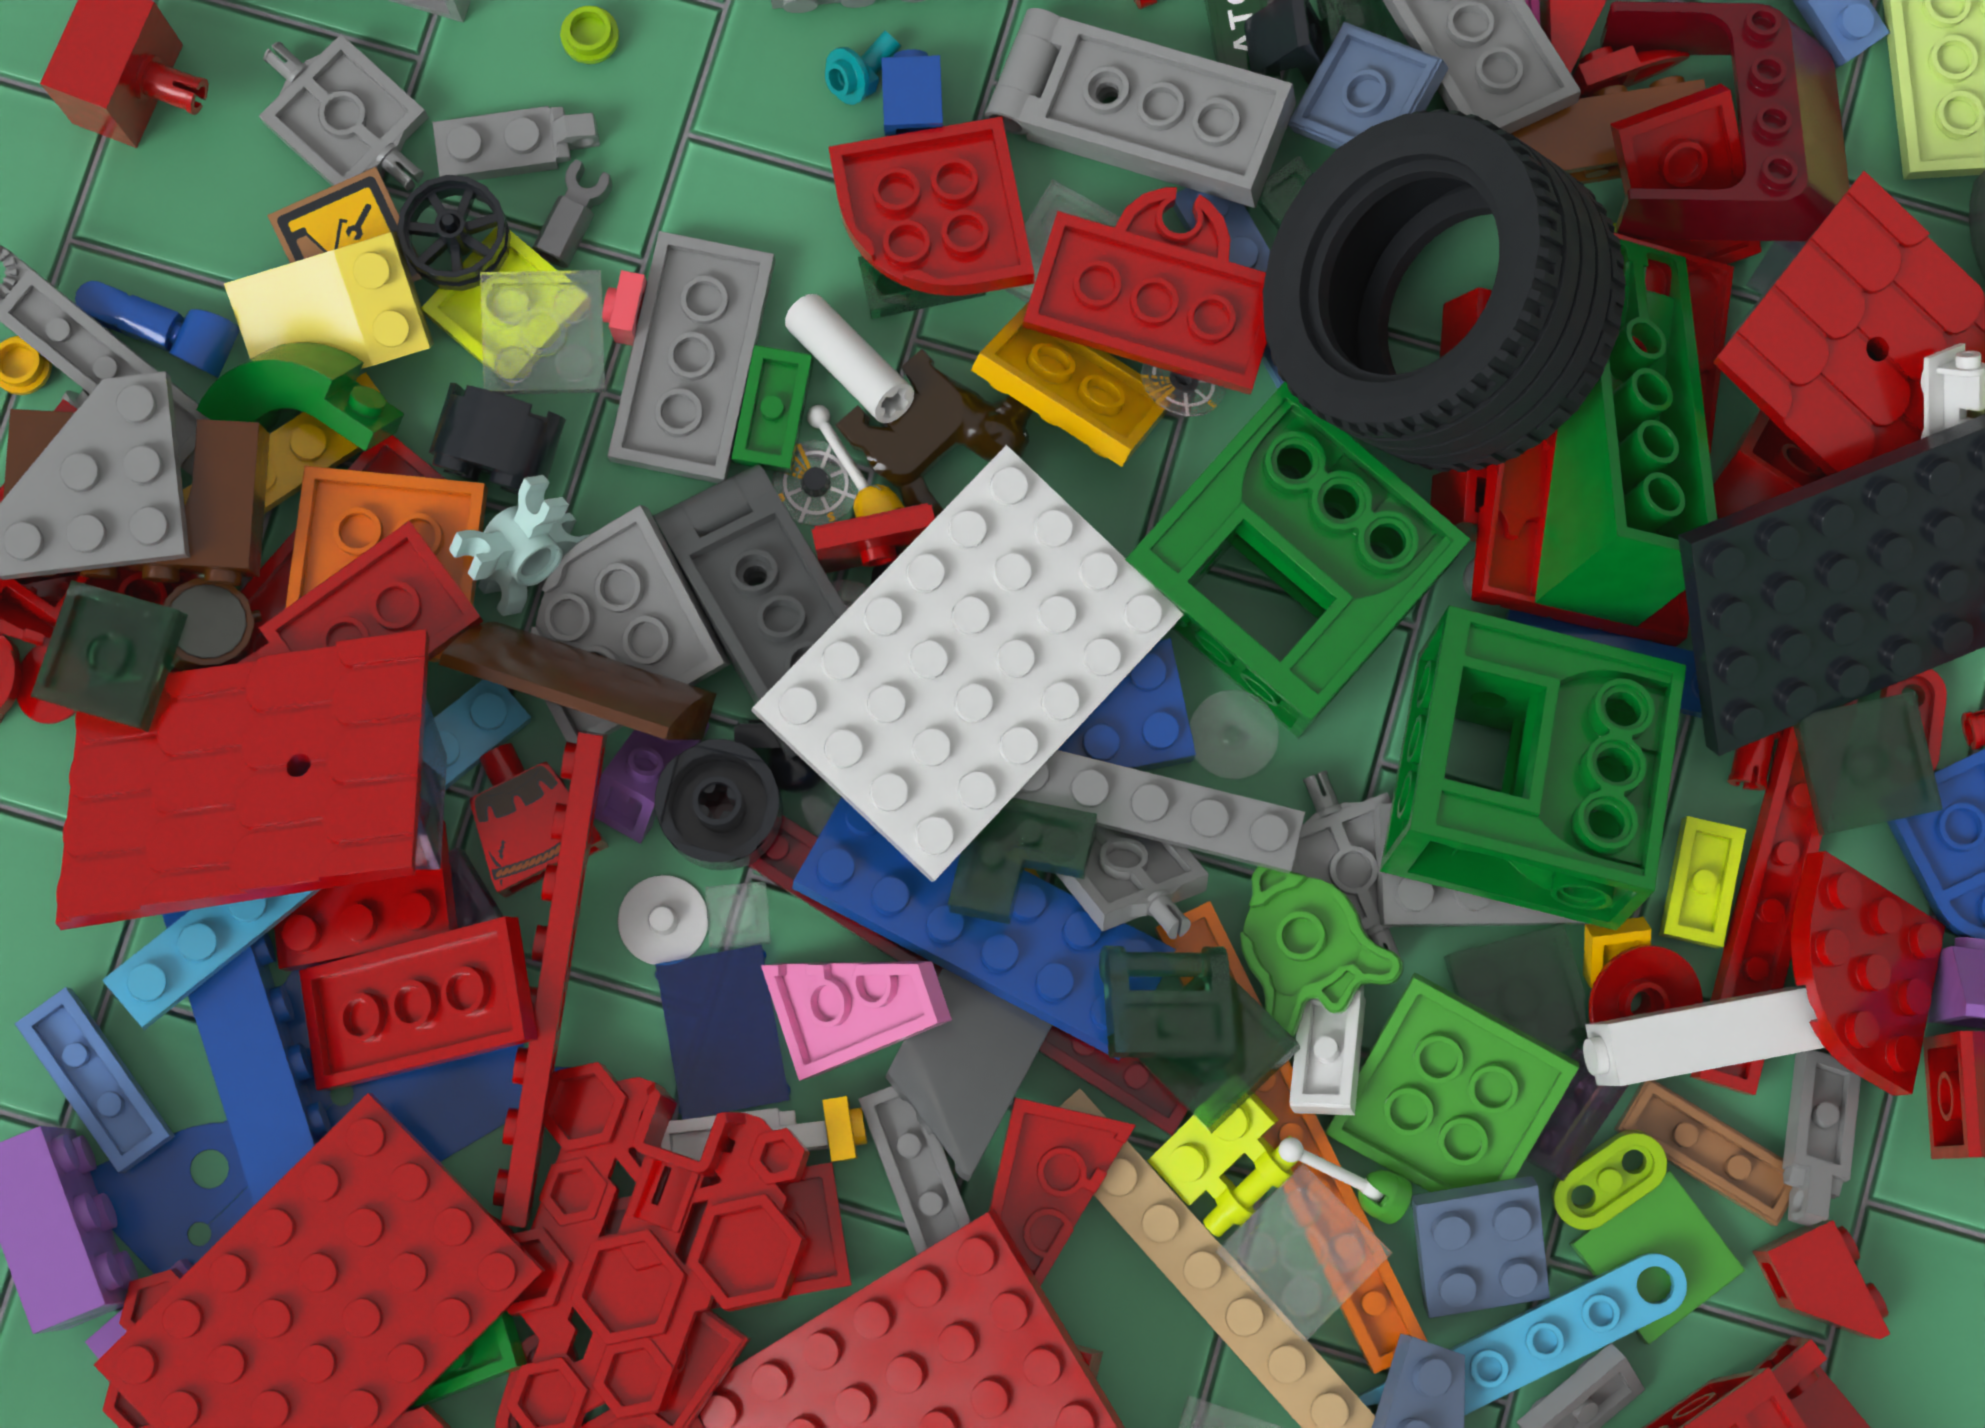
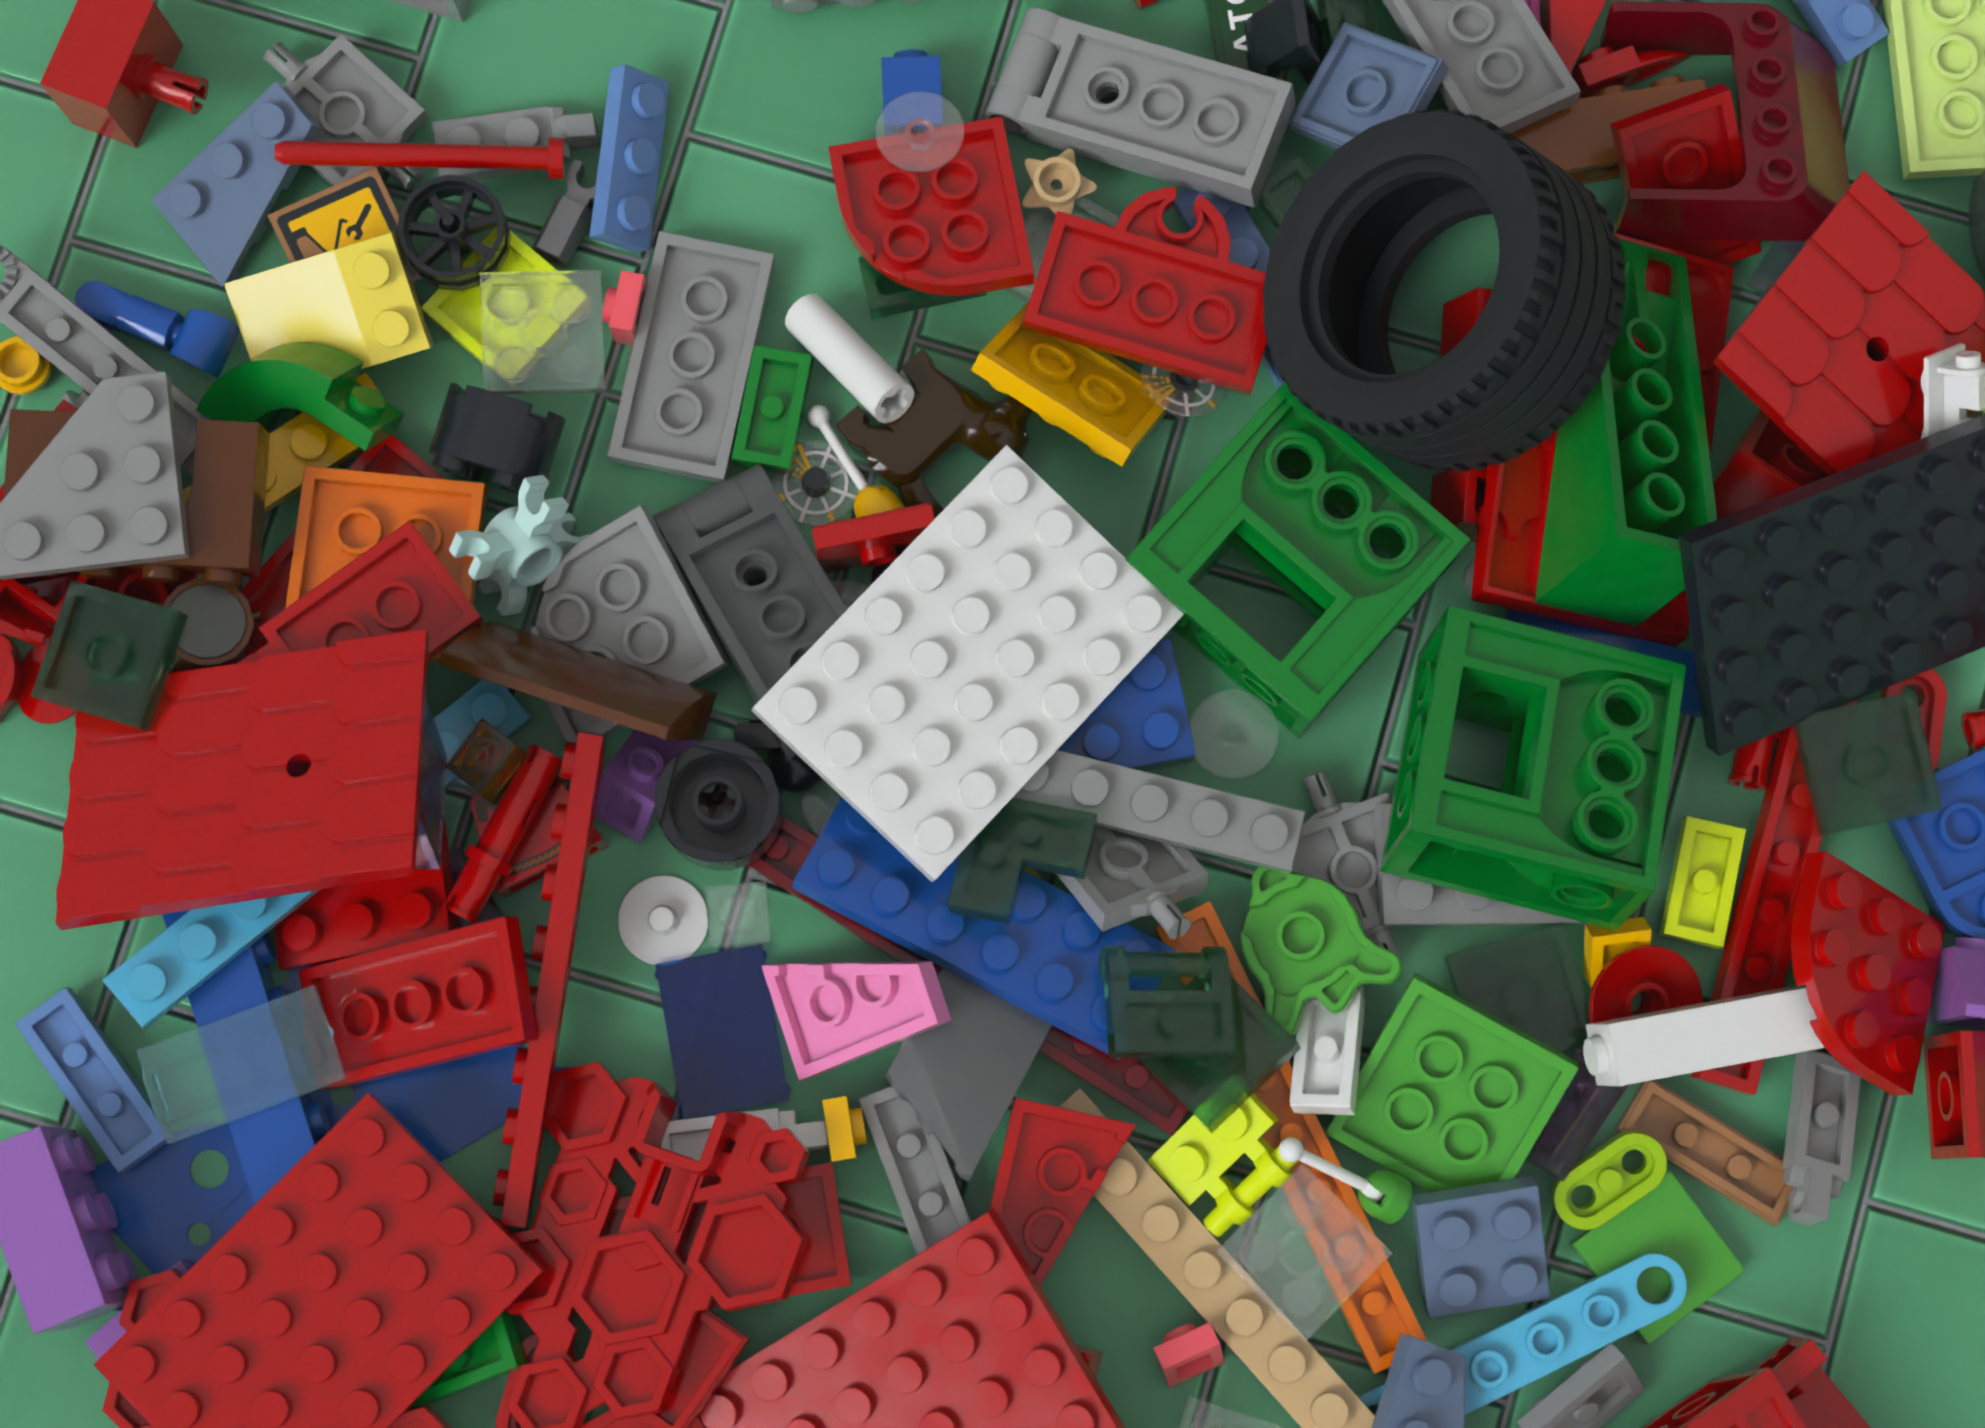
lime plate [560,6,619,64] -> none
teal plate [825,30,901,105] -> none
red slope [1752,1220,1890,1340] -> none
none -> clear light blue piece [136,985,347,1145]
none -> sand blue wing [151,81,322,288]
none -> red bar [274,137,564,179]
none -> red pin [441,743,562,924]
none -> clear orange tile [445,718,527,803]
none -> medium blue plate [589,64,670,253]
none -> clear piece [875,92,964,172]
none -> tan plate [1022,148,1097,216]
none -> coral plate [1153,1322,1225,1388]

